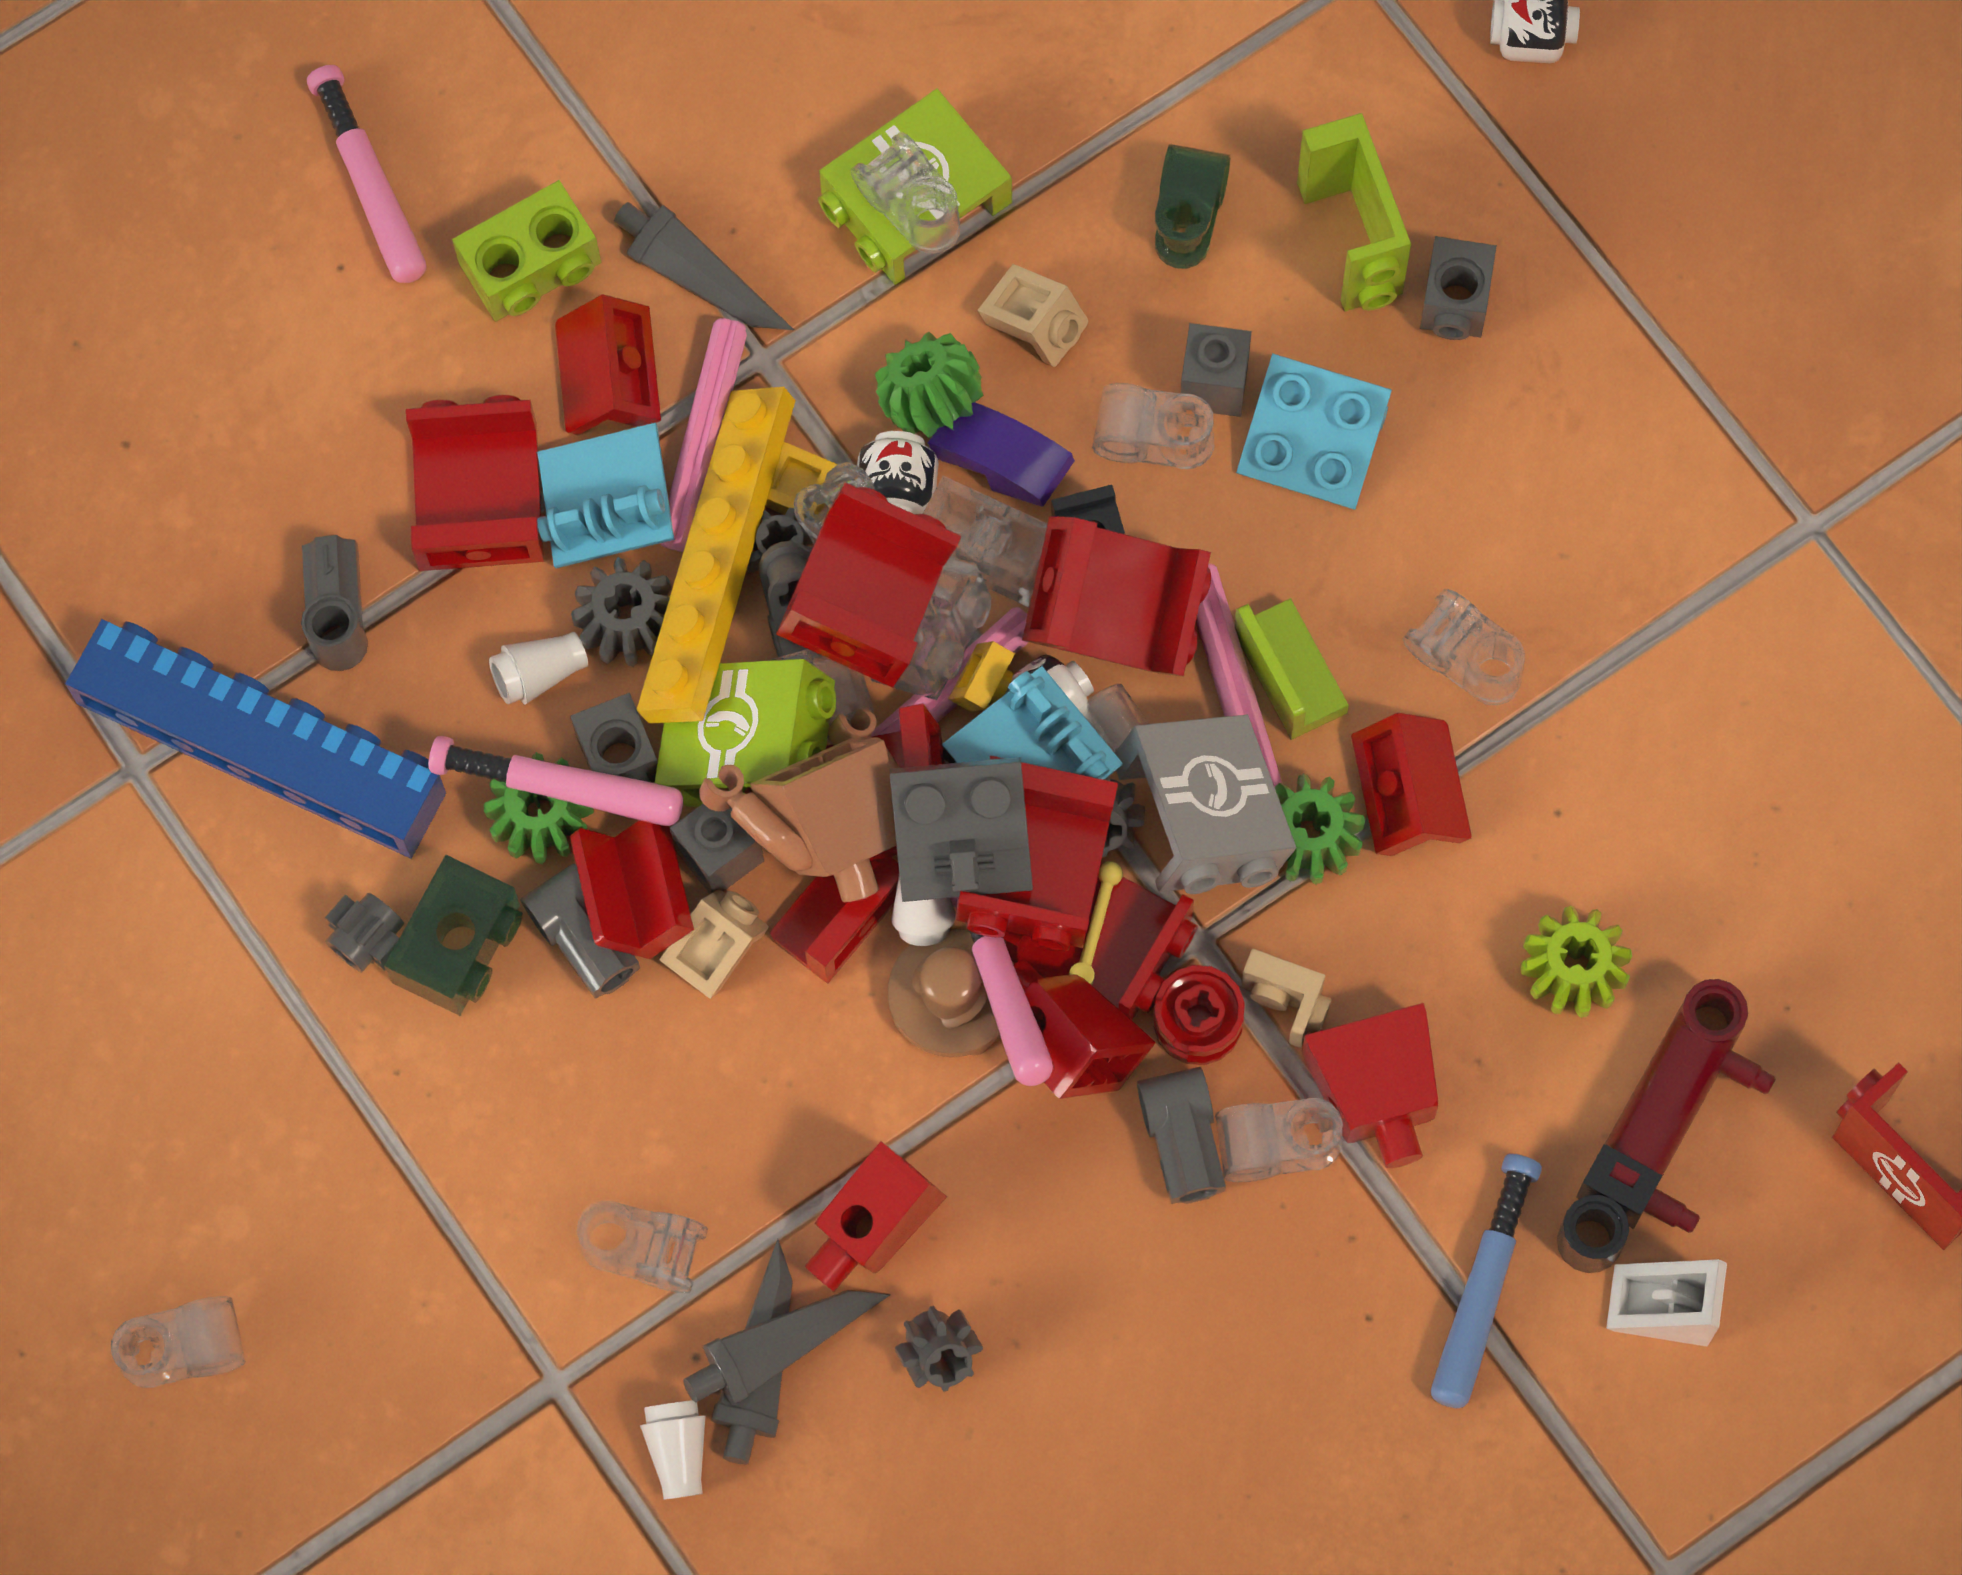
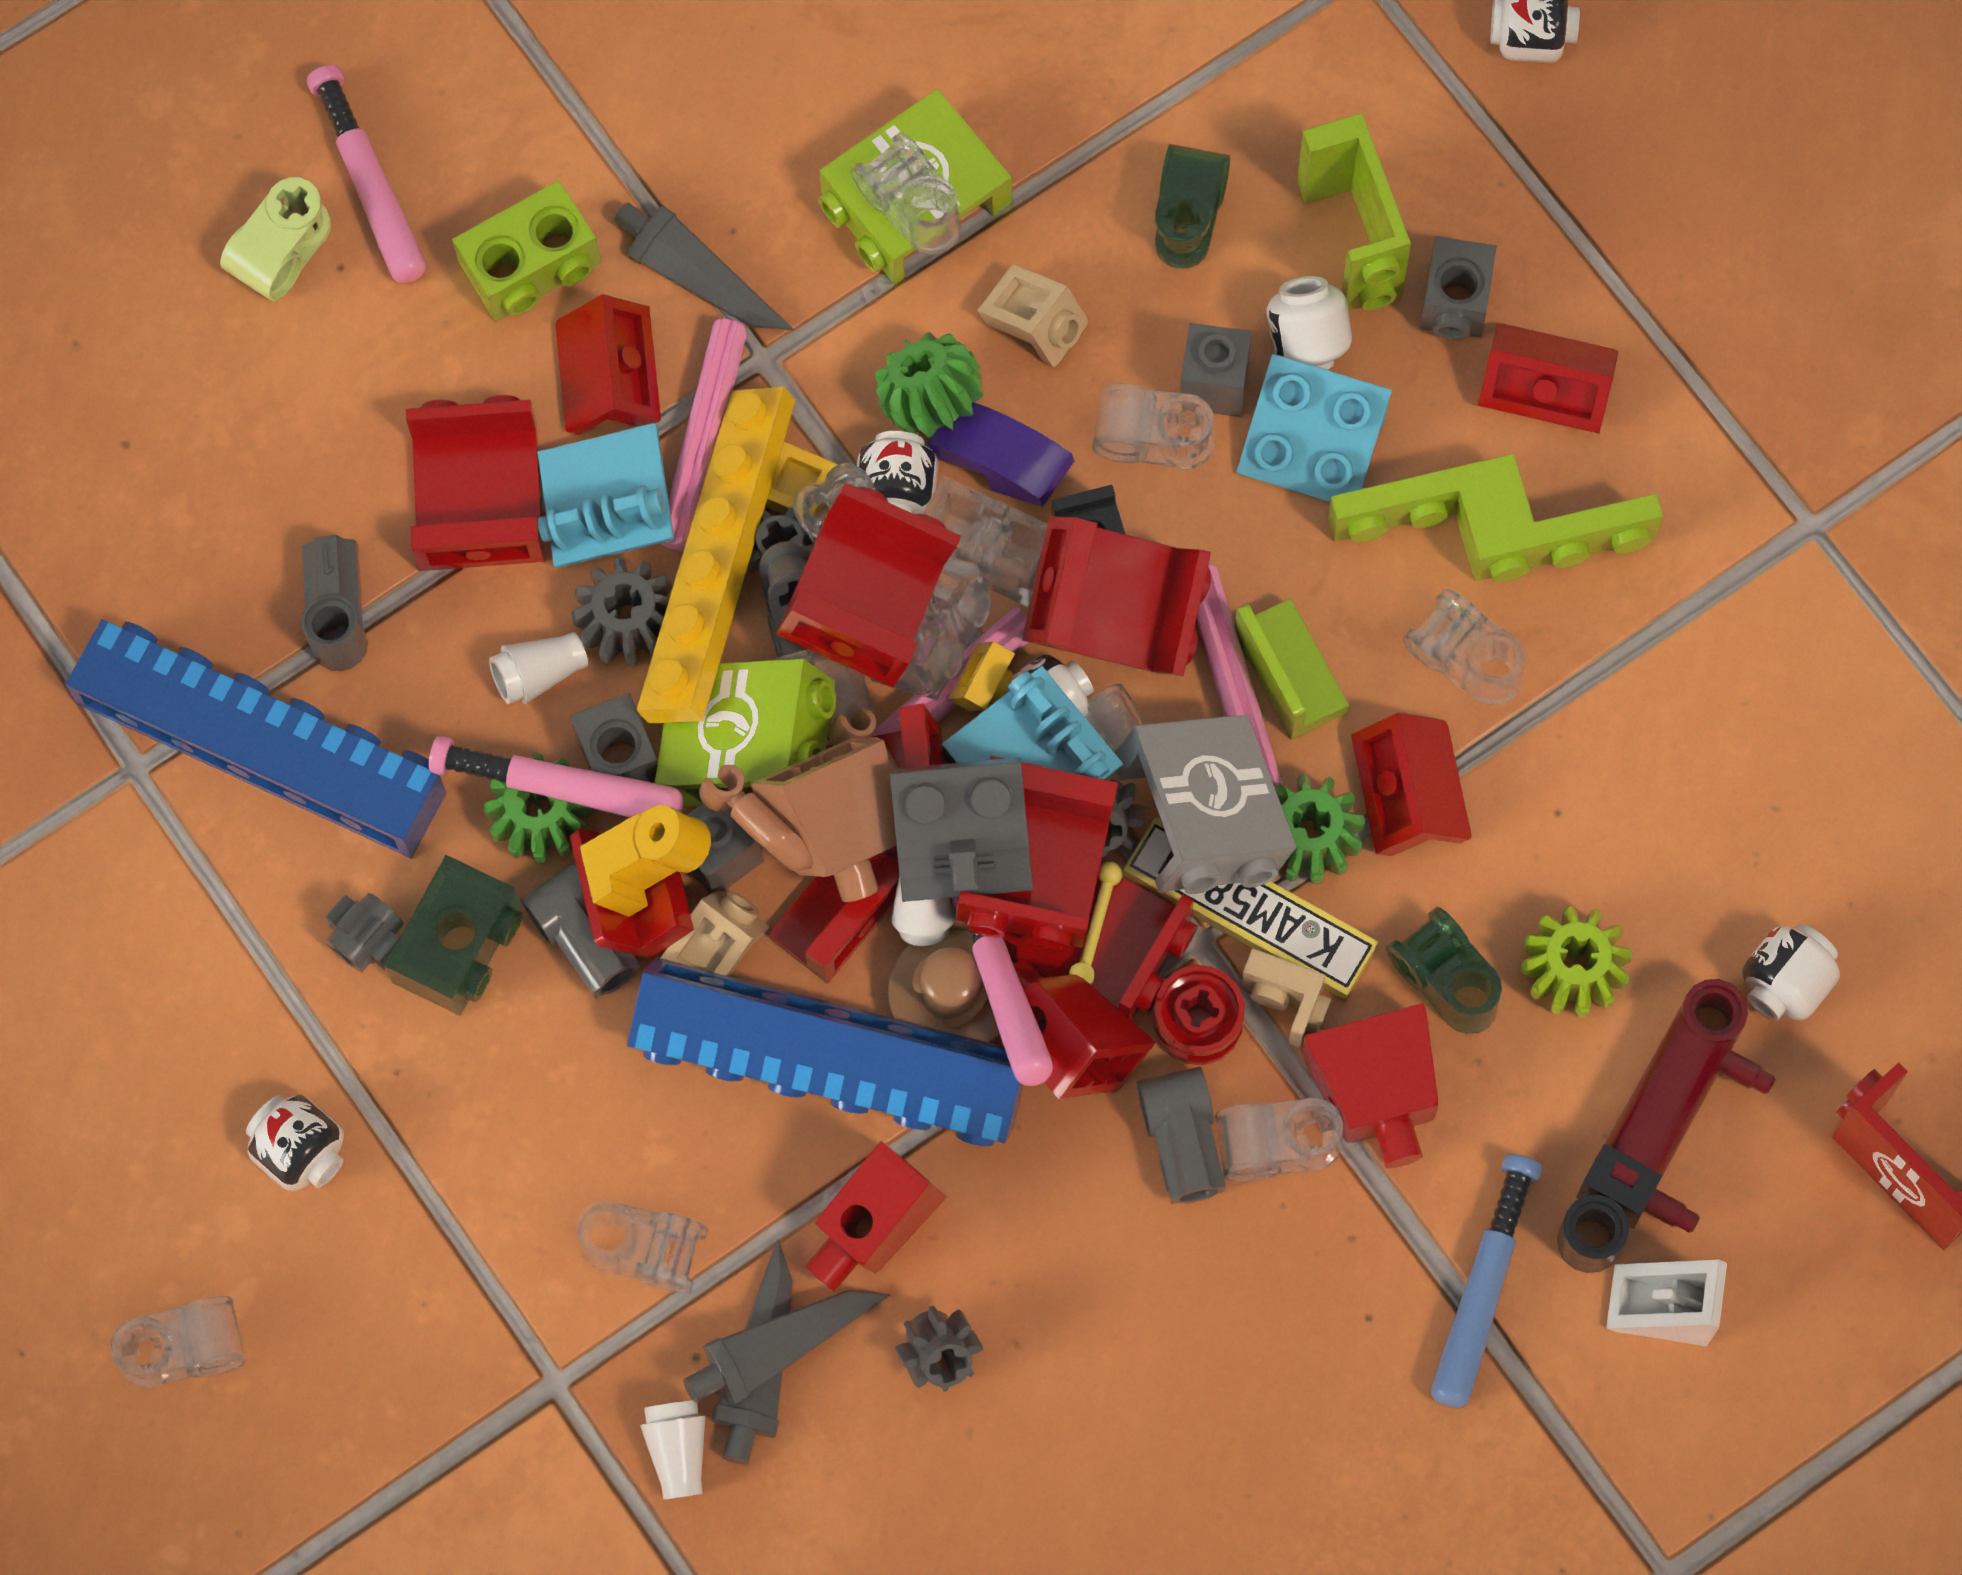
none -> yellowish green piece [220,177,331,302]
none -> head [246,1095,344,1191]
none -> yellow leg [580,805,711,917]
none -> blue brick [627,958,1023,1146]
none -> tile [1123,817,1379,1001]
none -> white head [1266,276,1352,370]
none -> lime bracket [1328,453,1663,583]
none -> clear green piece [1386,906,1502,1034]
none -> red panel [1478,323,1618,434]
none -> white head [1742,924,1840,1021]

